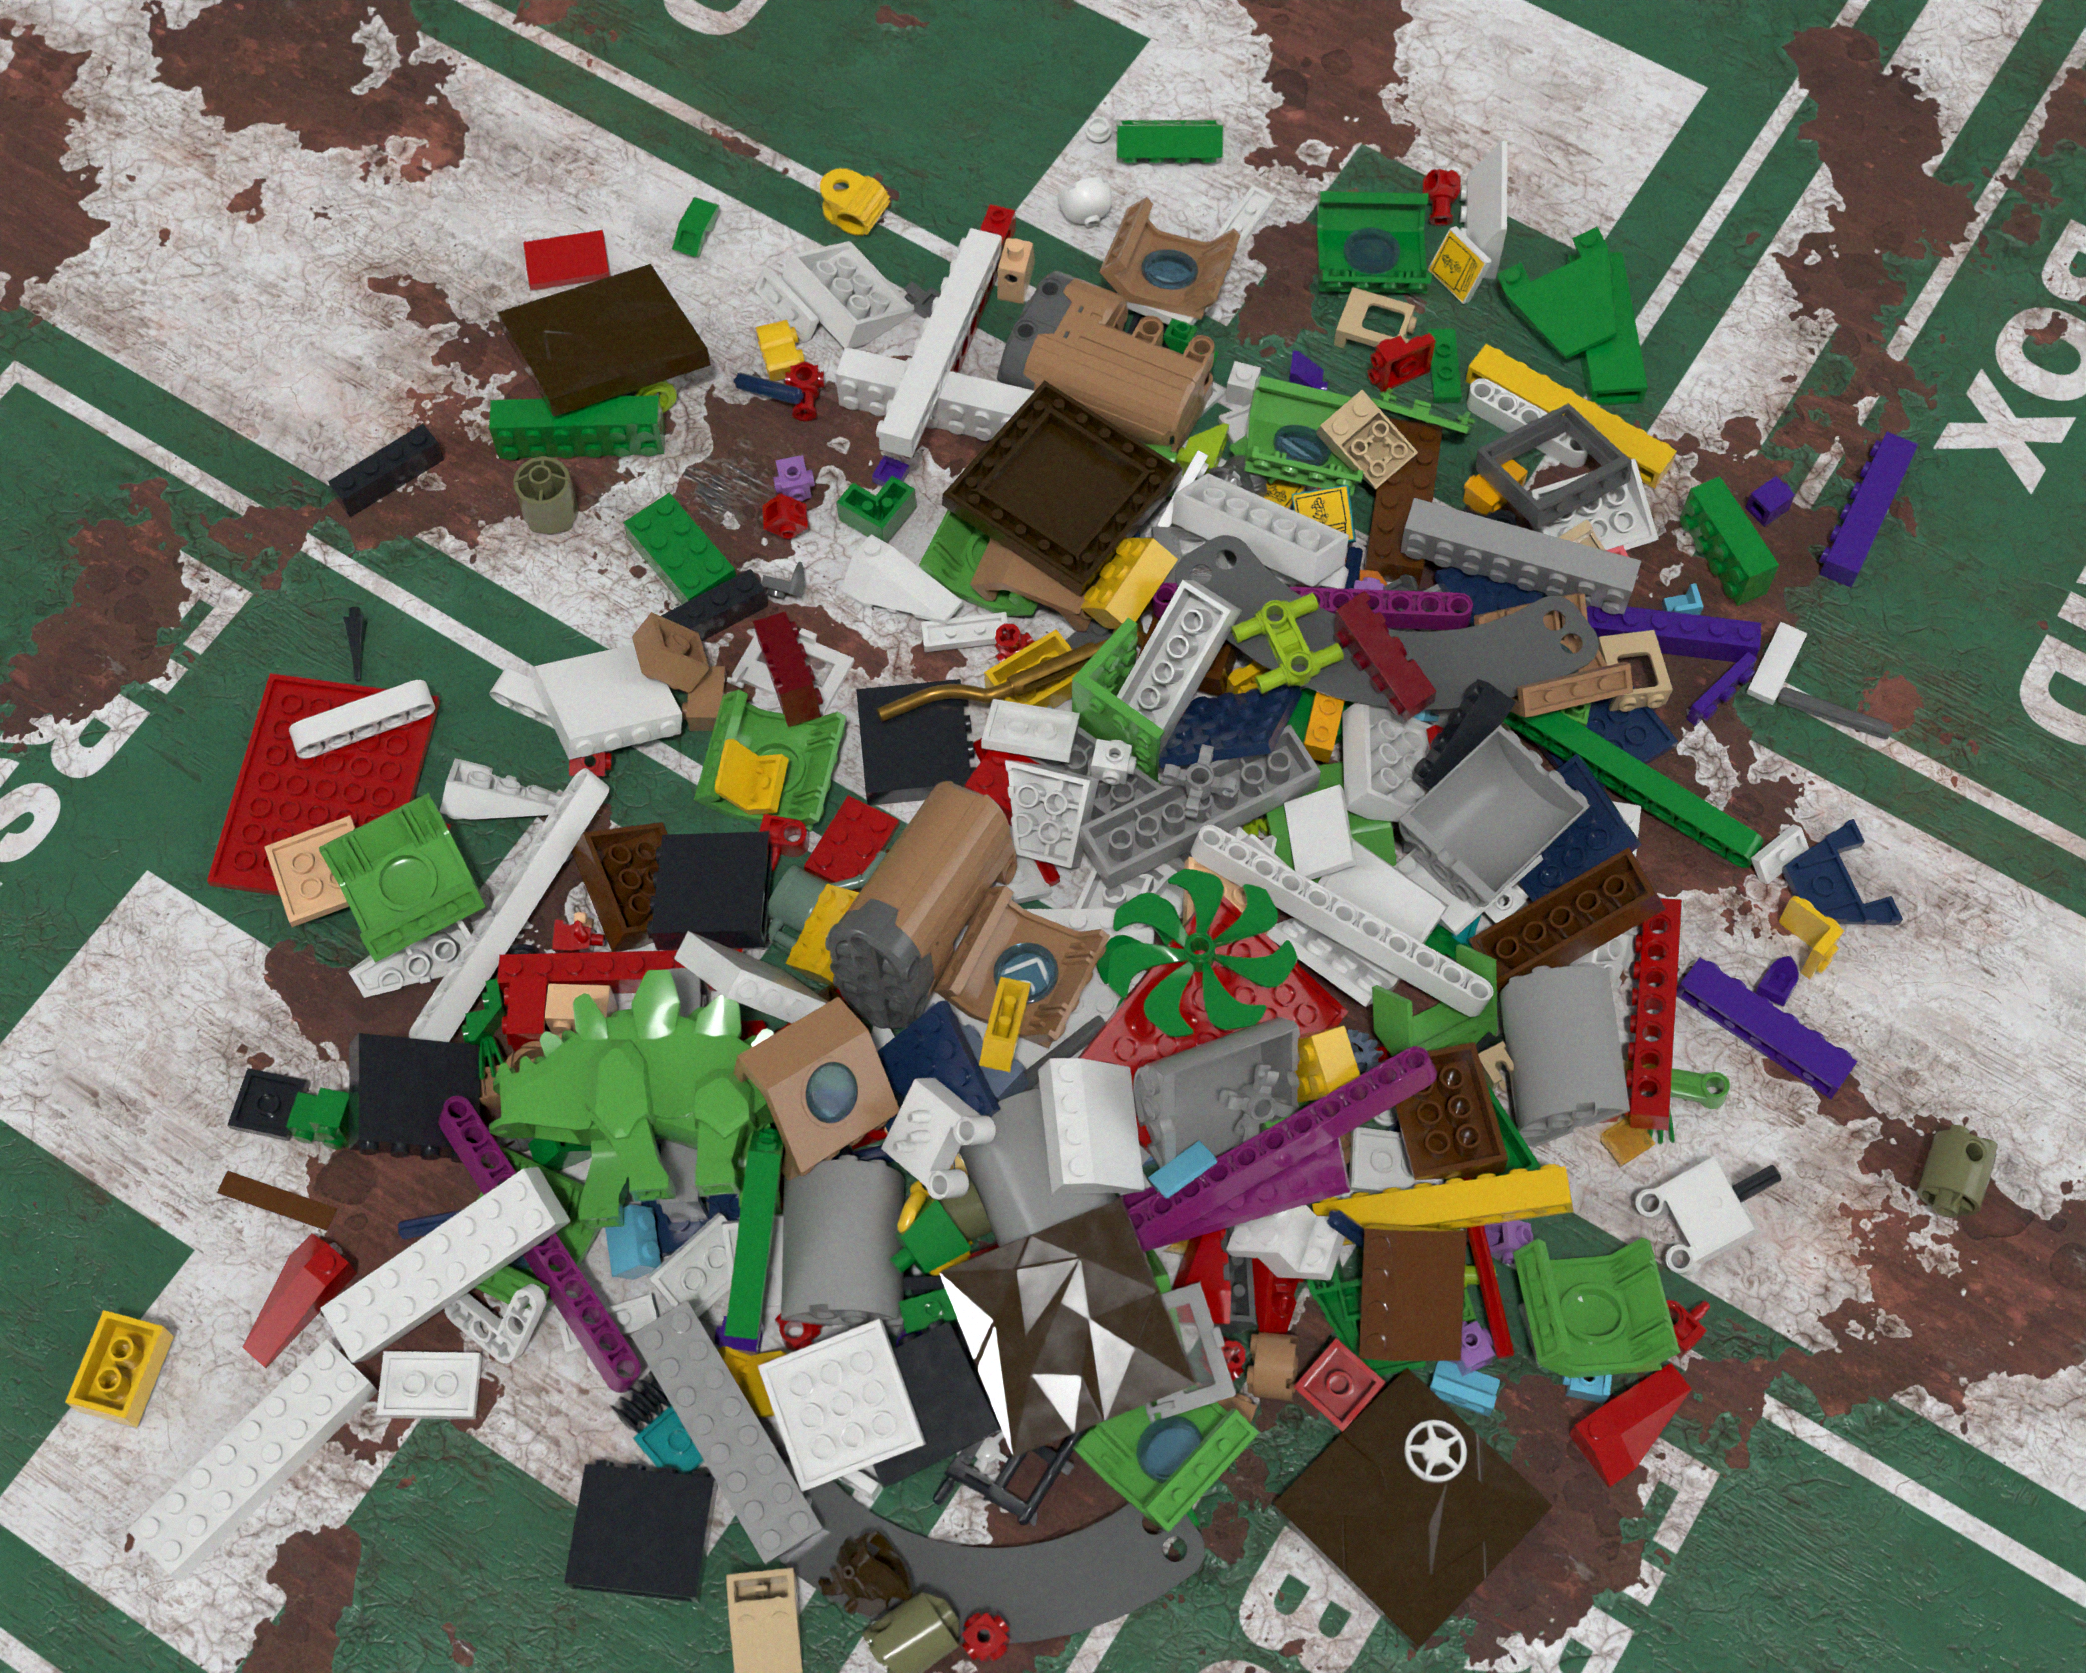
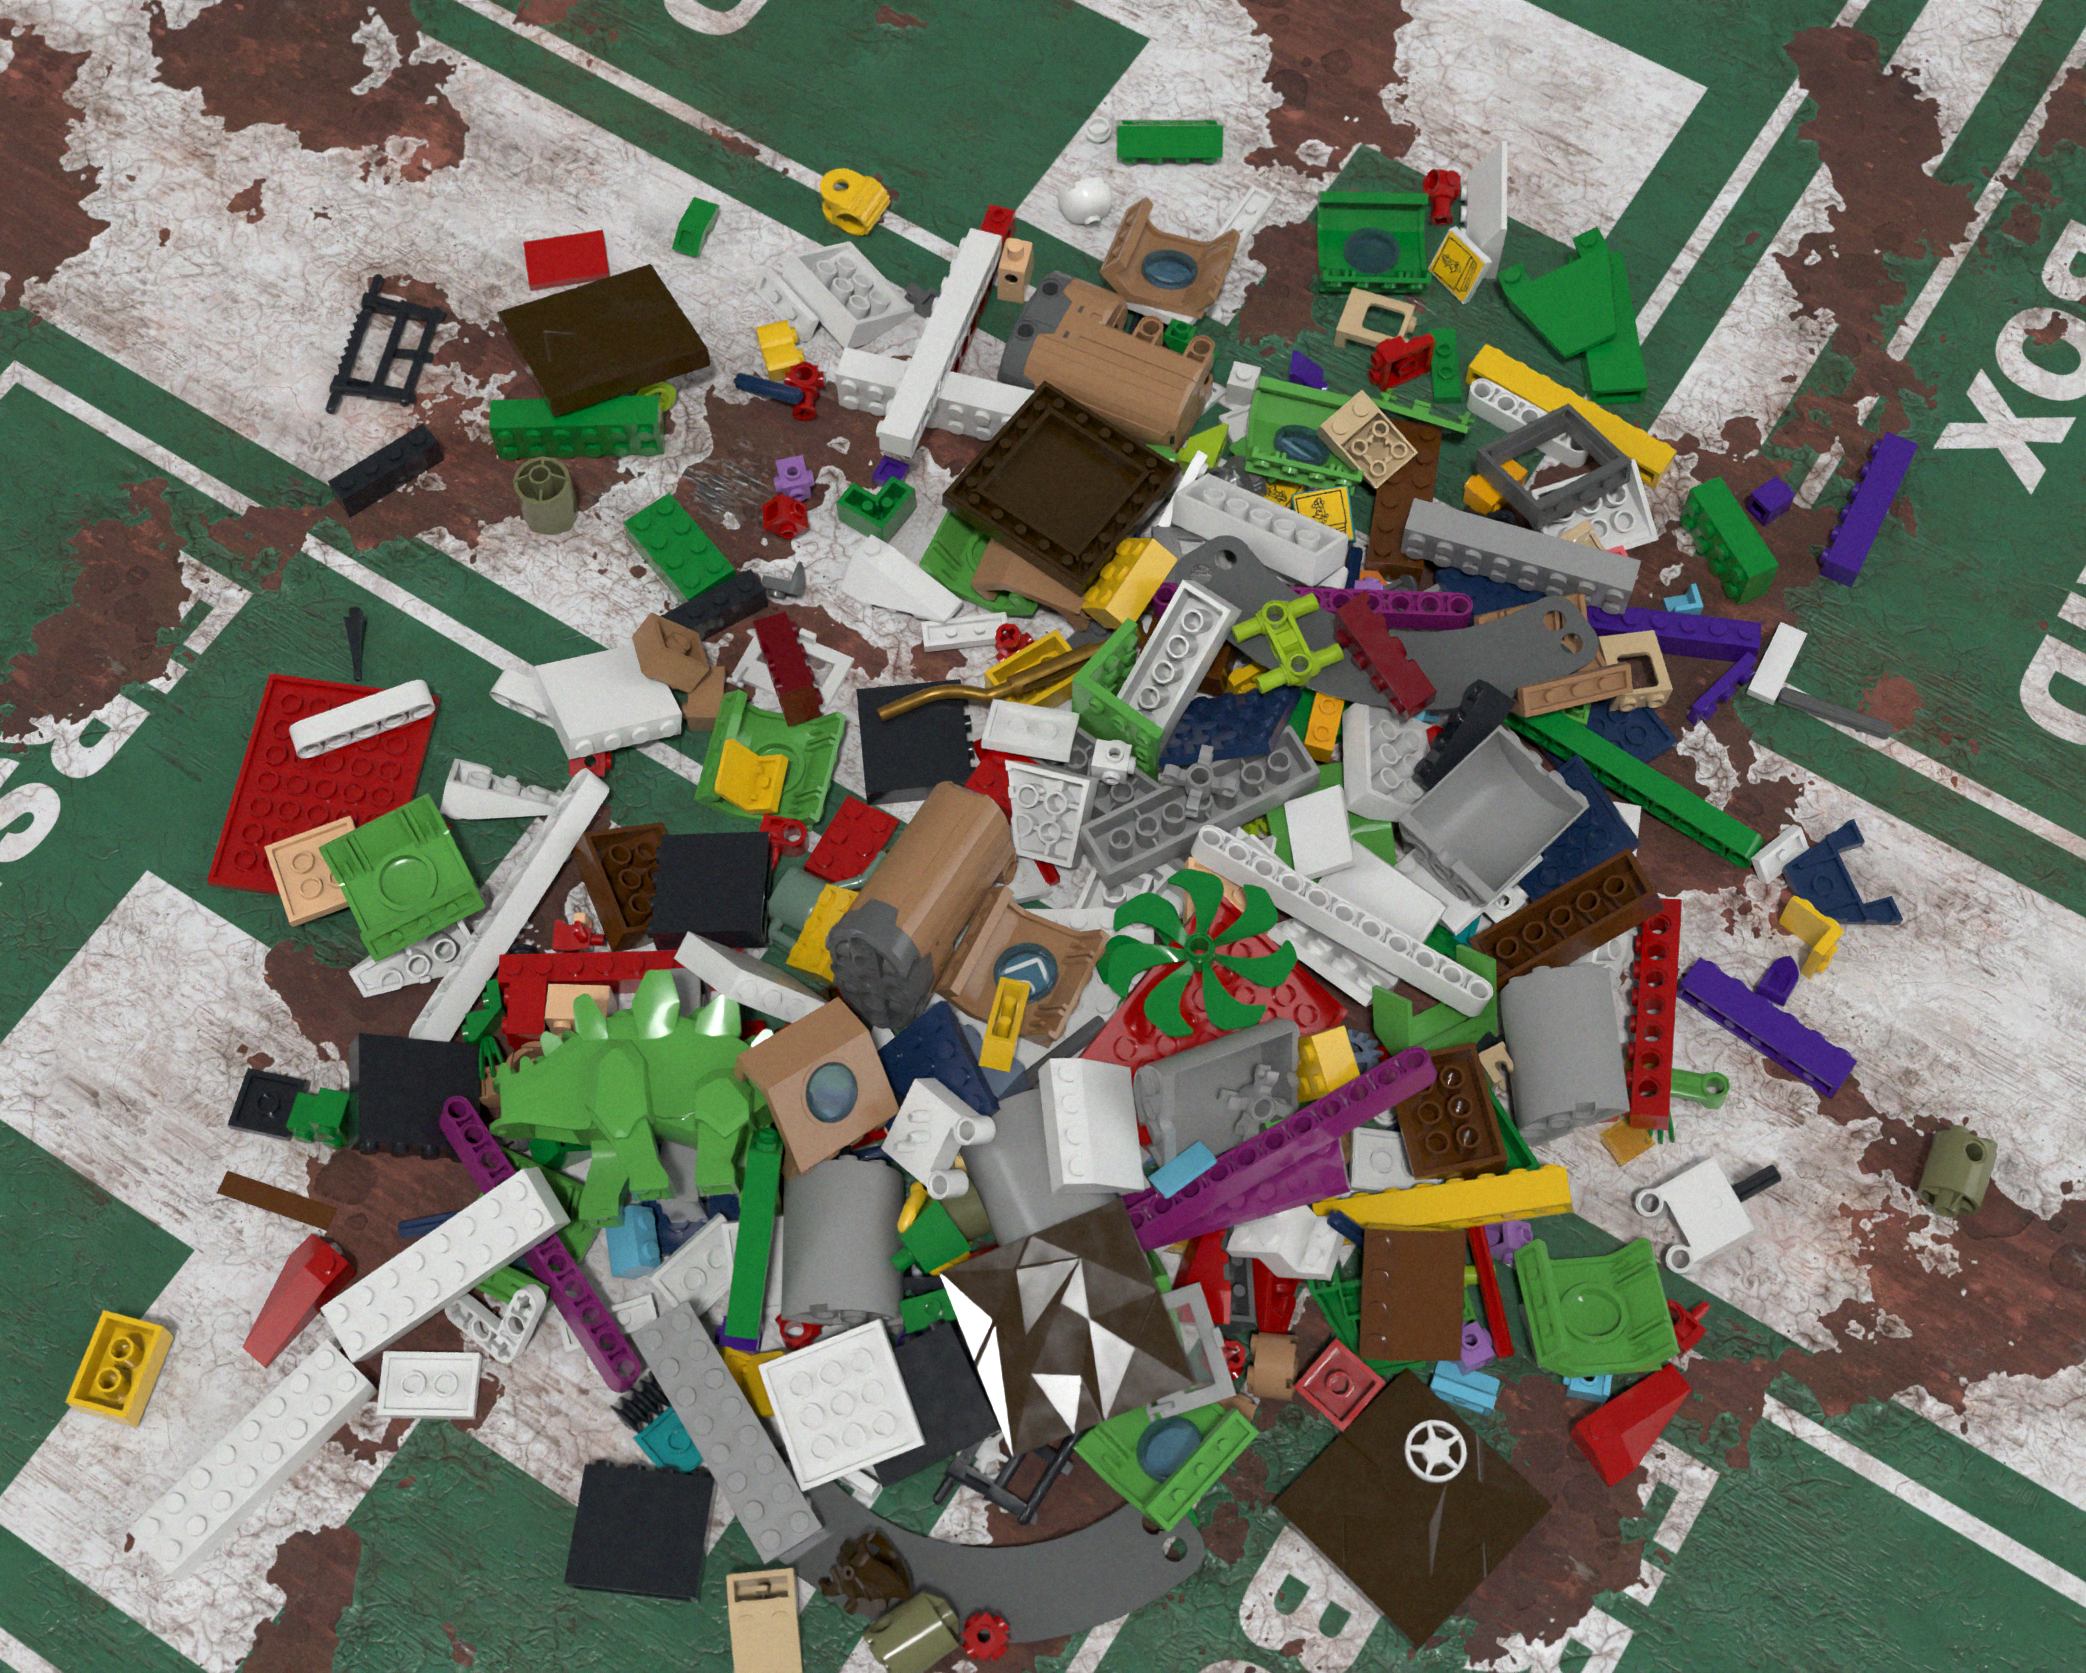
none -> black piece [325,274,447,414]

